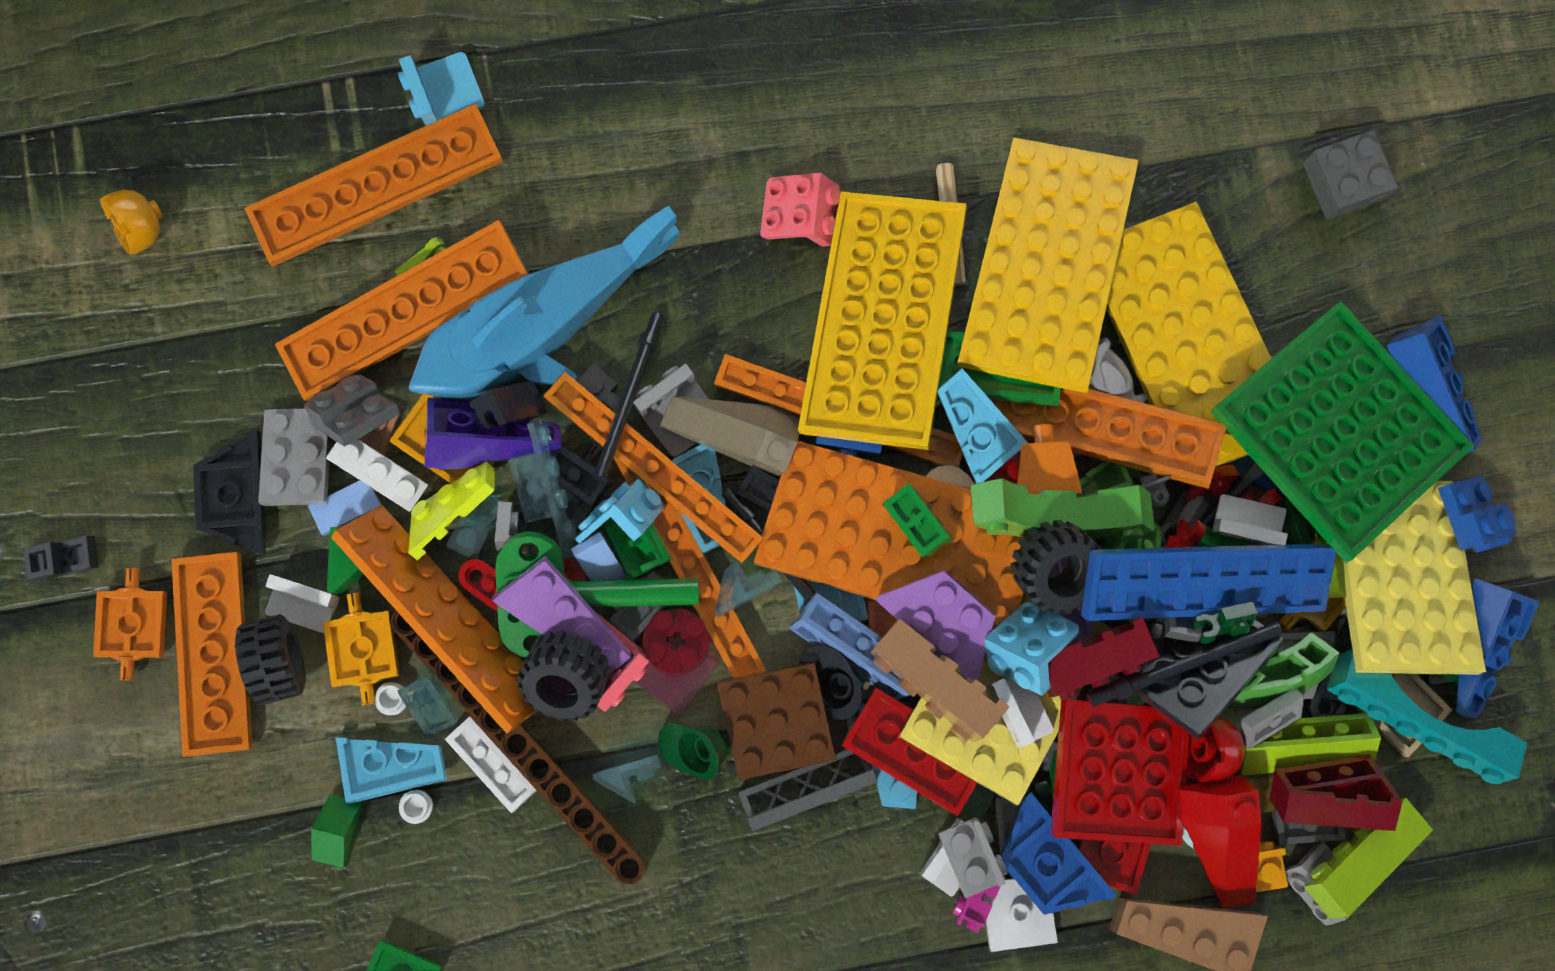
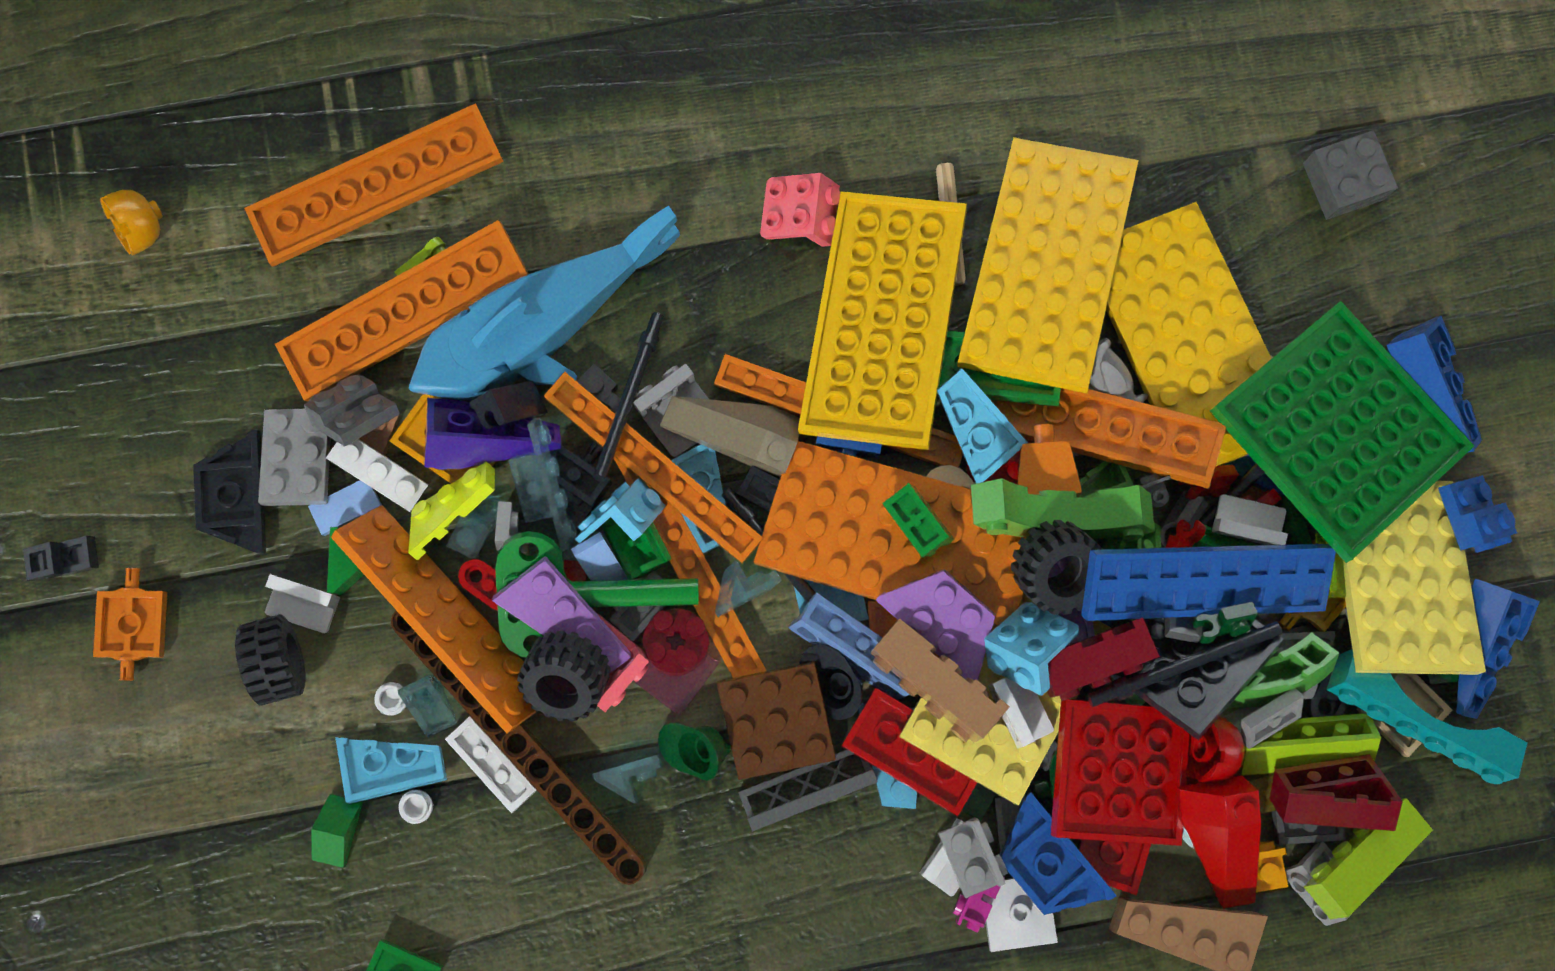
orange plate [171,552,253,757] -> none
light orange plate [323,593,400,706] -> none
medium azure bracket [398,52,485,126] -> none

